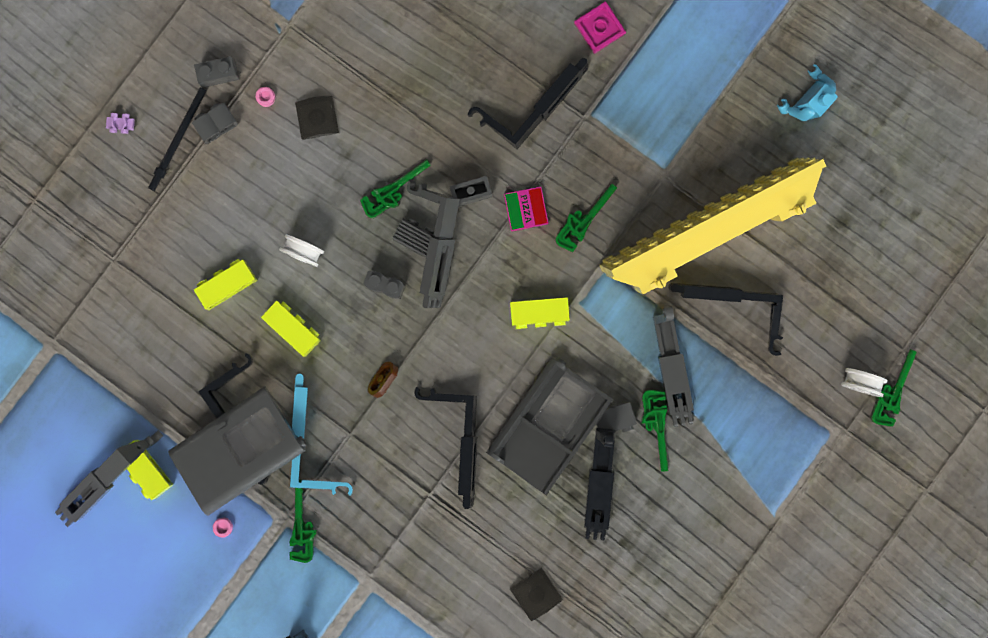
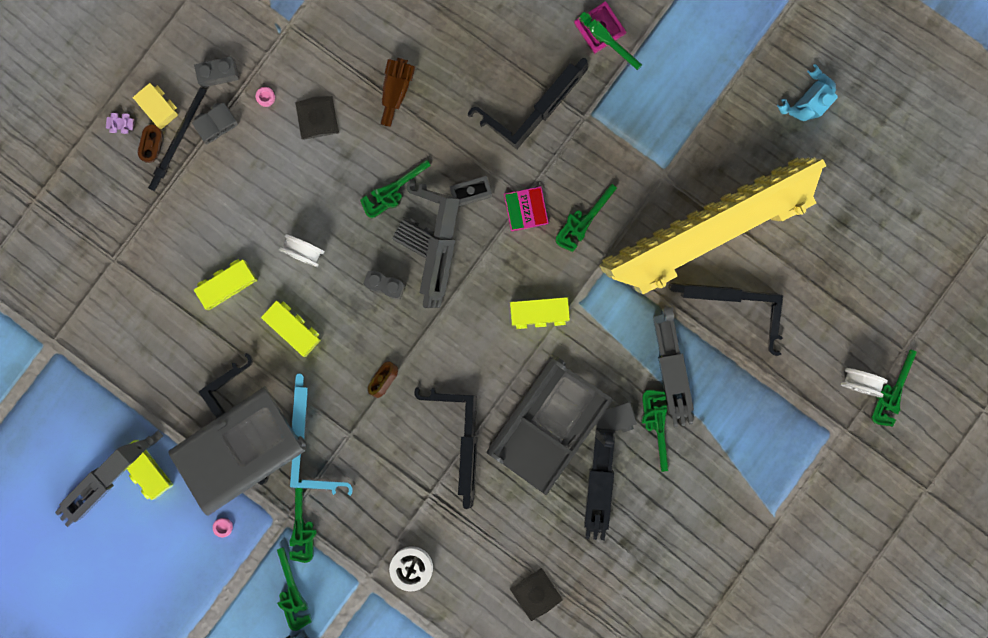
none -> light yellow brick [132,83,178,130]
none -> reddish brown plate [138,125,163,163]
none -> green piece [277,547,312,631]
none -> reddish brown piece [380,57,416,127]
none -> white wheel [389,546,433,591]
none -> green piece [578,12,642,70]

